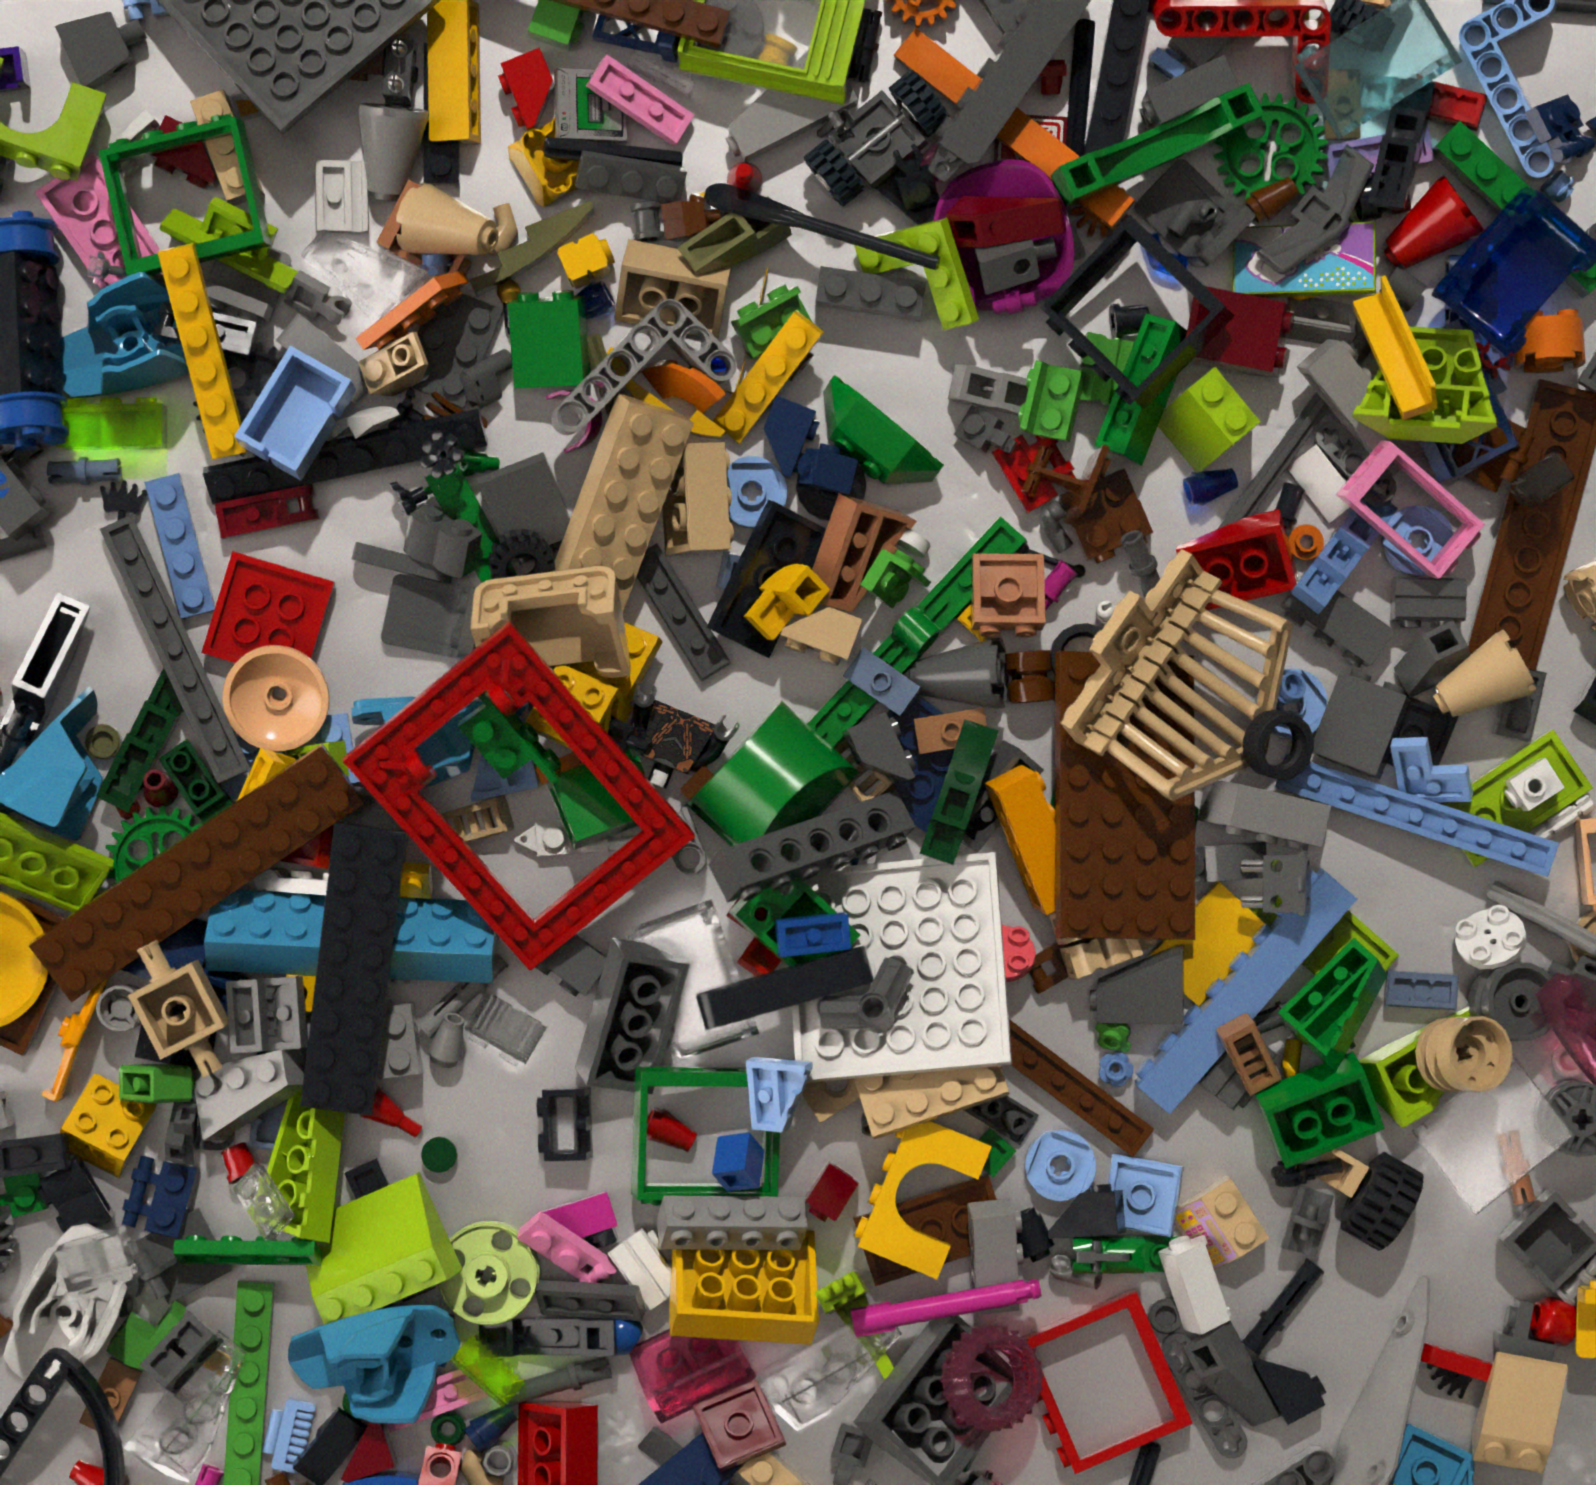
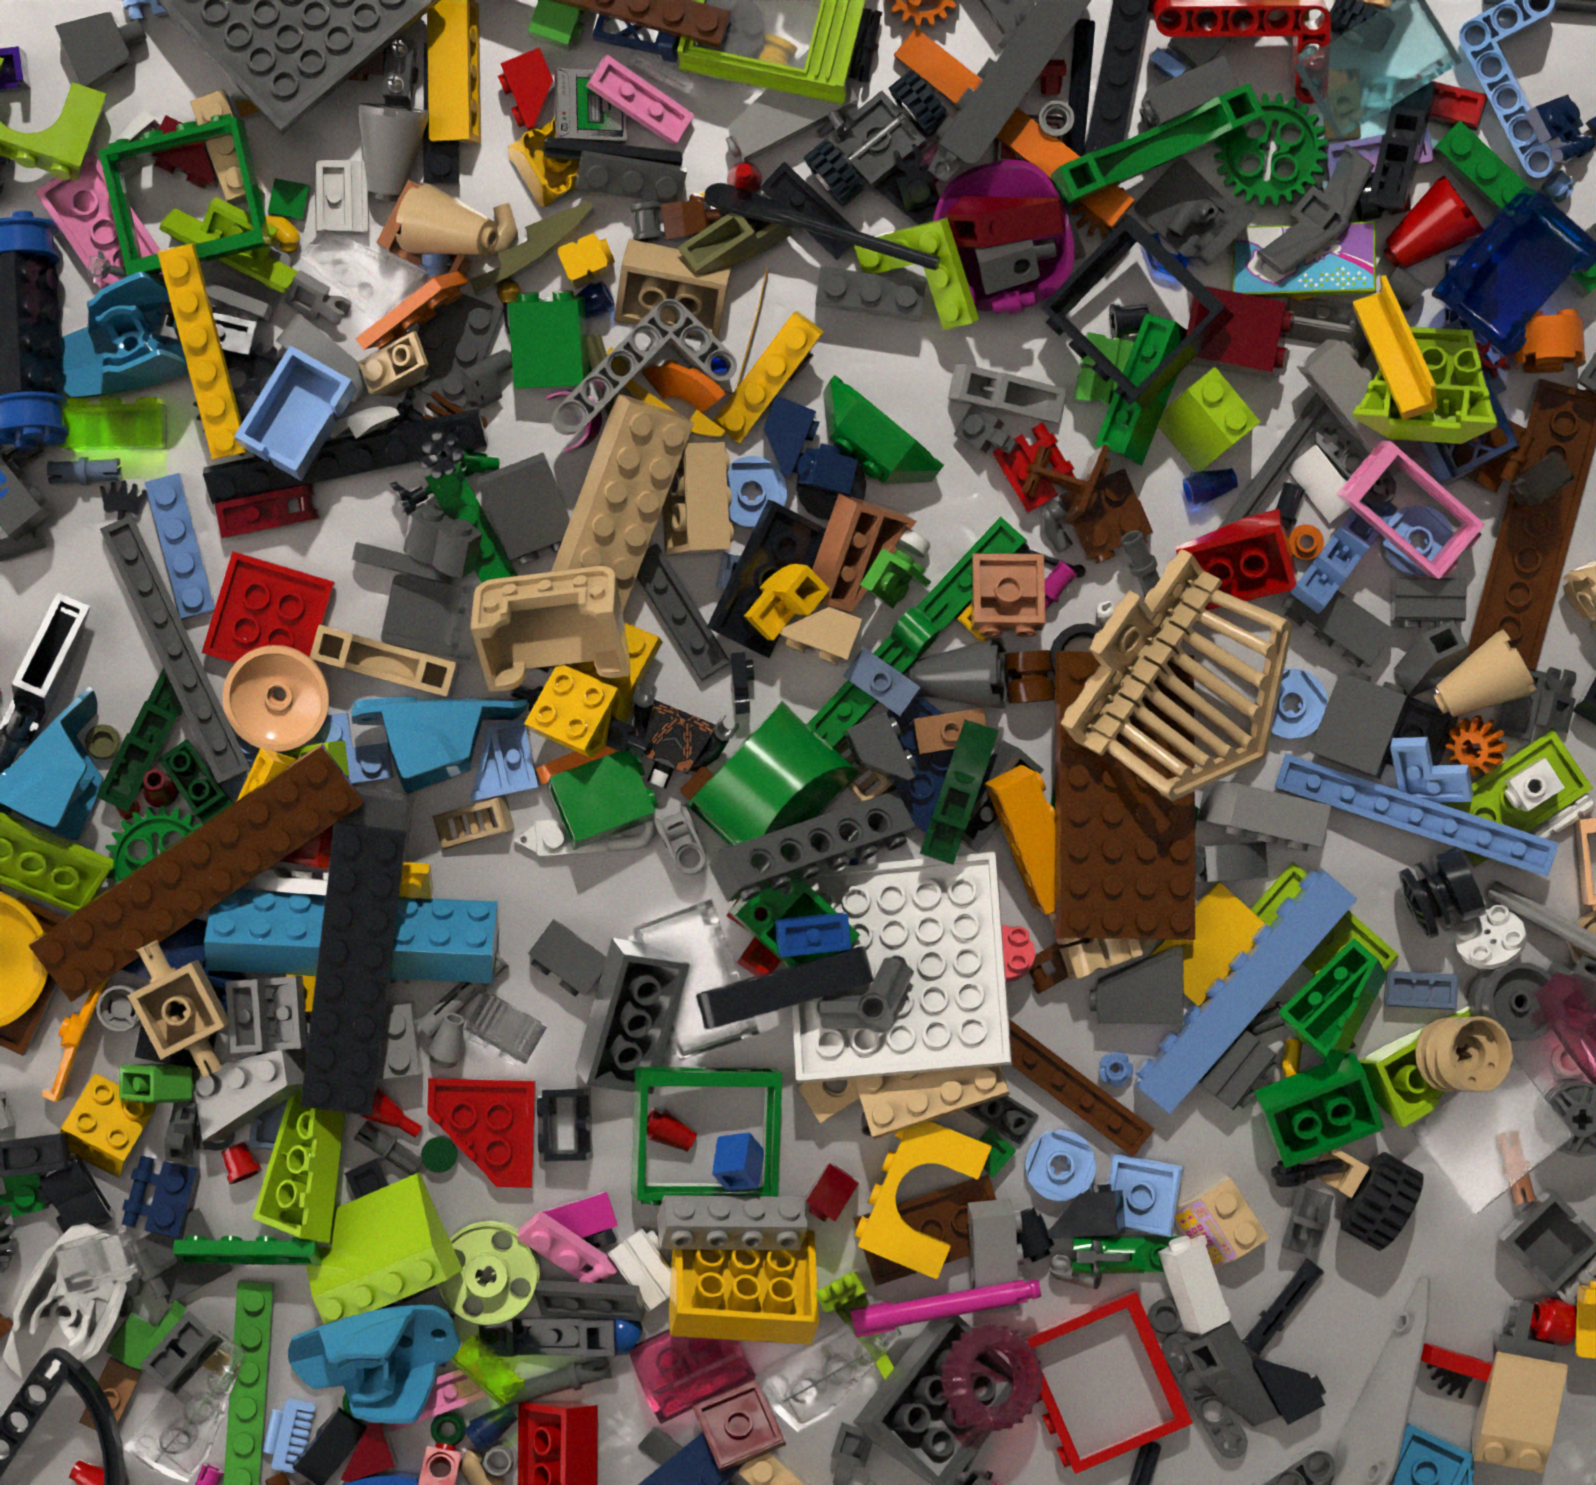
clear plate [233,1164,295,1241] -> none
red plate [342,621,695,971] -> none
green bracket [458,690,561,785] -> none
black tyre [488,529,555,579] -> none
bright green bracket [730,284,812,359] -> none
light blue wing [746,1057,812,1133] -> none
bright green bracket [1018,360,1086,442] -> none
bright green plate [1095,1023,1131,1052] -> none
medium nougat slope [1216,1013,1282,1096] -> none
dark grey piece [1241,852,1311,917] -> none
black tyre [1243,710,1314,780] -> none
reddish brown cone [1244,177,1300,225] -> none
medium blue plate [1278,670,1306,704] -> none
none -> yellow arm [265,216,300,253]
none -> green tile [268,178,310,221]
none -> tan arch [309,625,460,698]
none -> dark grey axle [354,1120,422,1175]
none -> red plate [427,1078,536,1188]
none -> black plate [731,652,755,714]
none -> black plate [760,162,857,261]
none -> light grey piece [1038,100,1074,137]
none -> black wheel [1398,847,1486,939]
none -> orange gear [1445,715,1508,777]
none -> dark grey plate [1536,667,1576,733]

